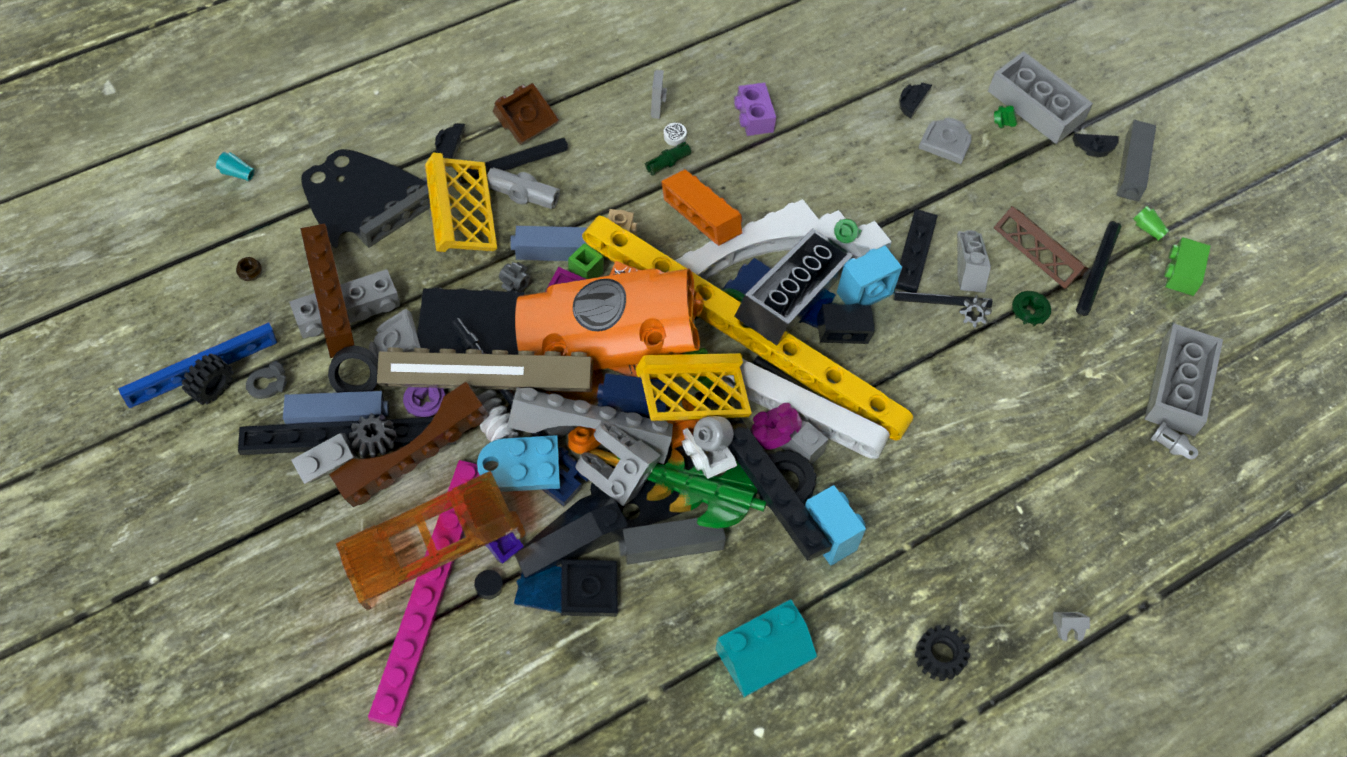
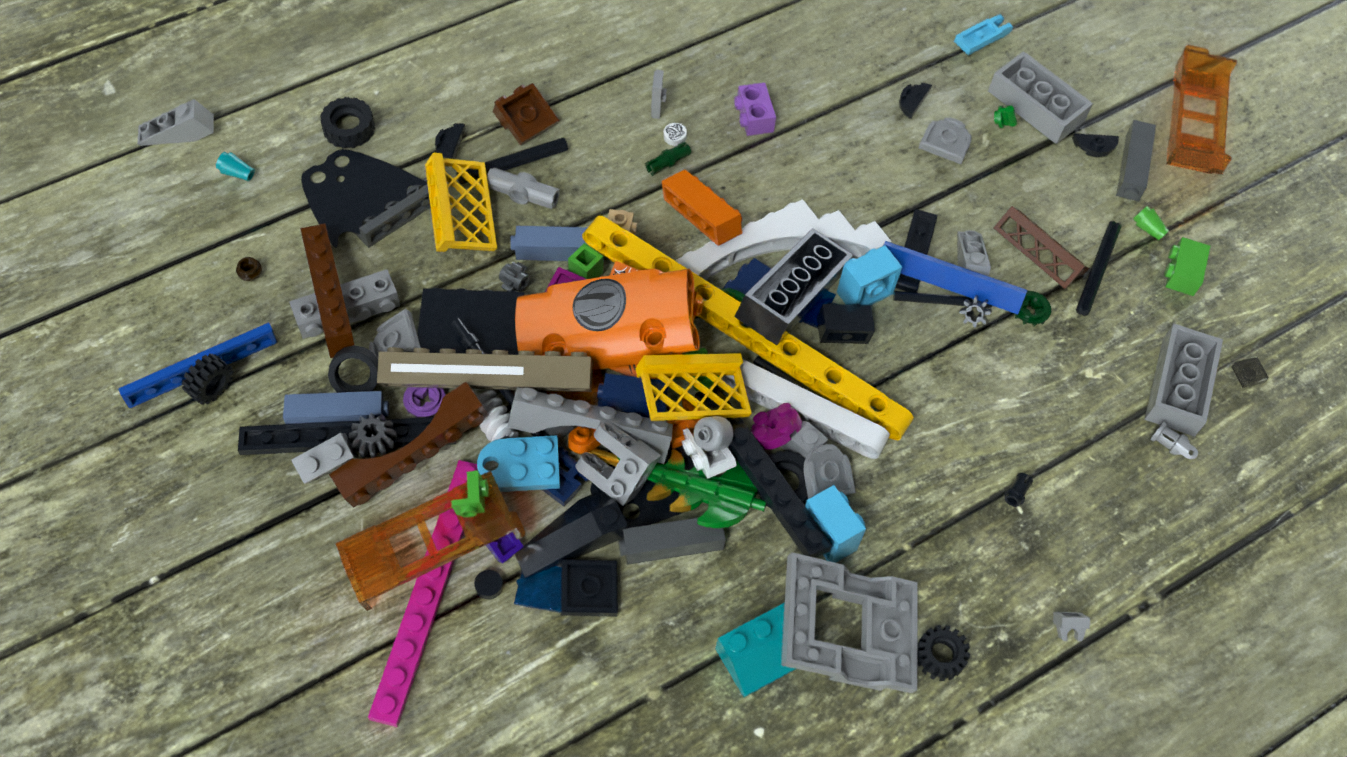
dark grey piece [246,361,287,399] -> none
green plate [834,219,862,243] -> none
none -> light grey slope [138,99,214,146]
none -> black tyre [320,97,375,149]
none -> bright green bracket [451,470,489,517]
none -> light grey piece [781,552,917,693]
none -> light grey tile [804,444,856,499]
none -> blue tile [883,241,1027,314]
none -> medium azure hinge [954,14,1013,55]
none -> black pin [1004,473,1033,507]
none -> clear orange piece [1166,45,1237,175]
none -> clear smoke plate [1231,357,1269,388]

